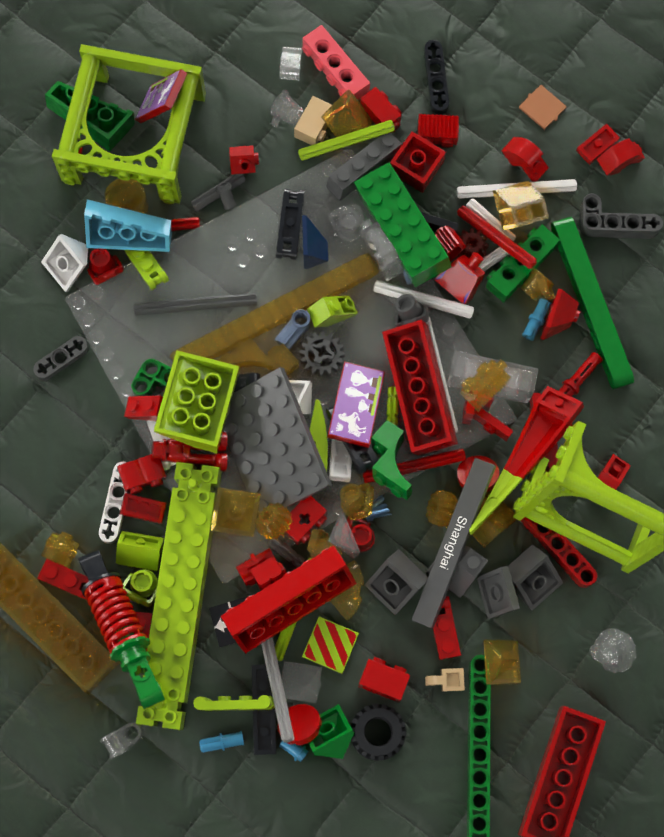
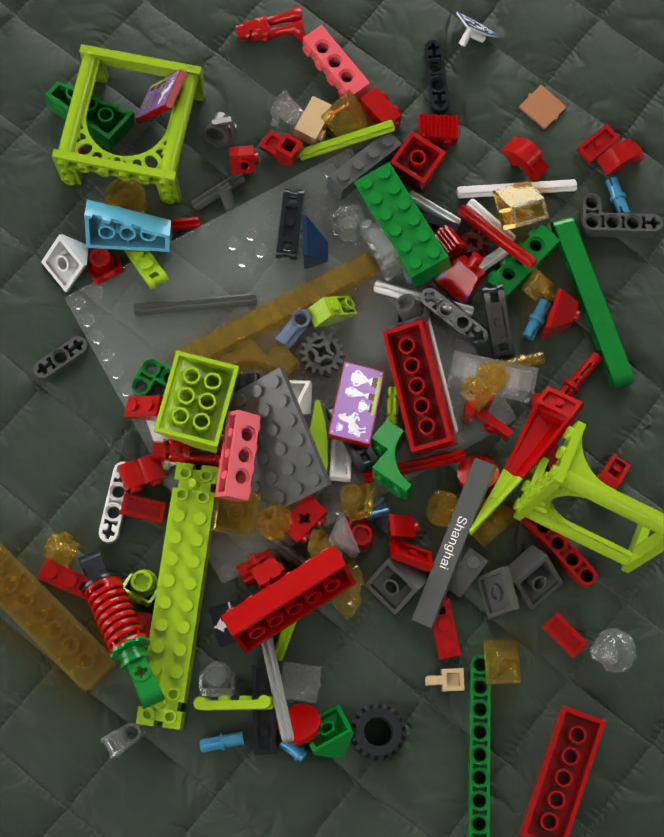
lime panel [116,531,164,571] -> none
clear panel [279,47,302,81] -> none
tile [302,617,359,674] -> none
red brick [358,657,410,703] -> none
none -> clear piece [199,661,235,697]
none -> dark grey piece [202,112,237,148]
none -> coral brick [215,410,261,502]
none -> red piece [236,6,305,42]
none -> red brick [259,130,304,167]
none -> red slope [387,514,419,543]
none -> red plate [389,538,433,572]
none -> white axle [409,190,461,226]
none -> black beam [420,286,489,345]
none -> shield [456,11,500,47]
none -> black plate [481,284,515,361]
none -> clear yellow pin [501,351,545,373]
none -> red plate [542,612,589,659]
none -> dark azure pin [605,177,631,213]

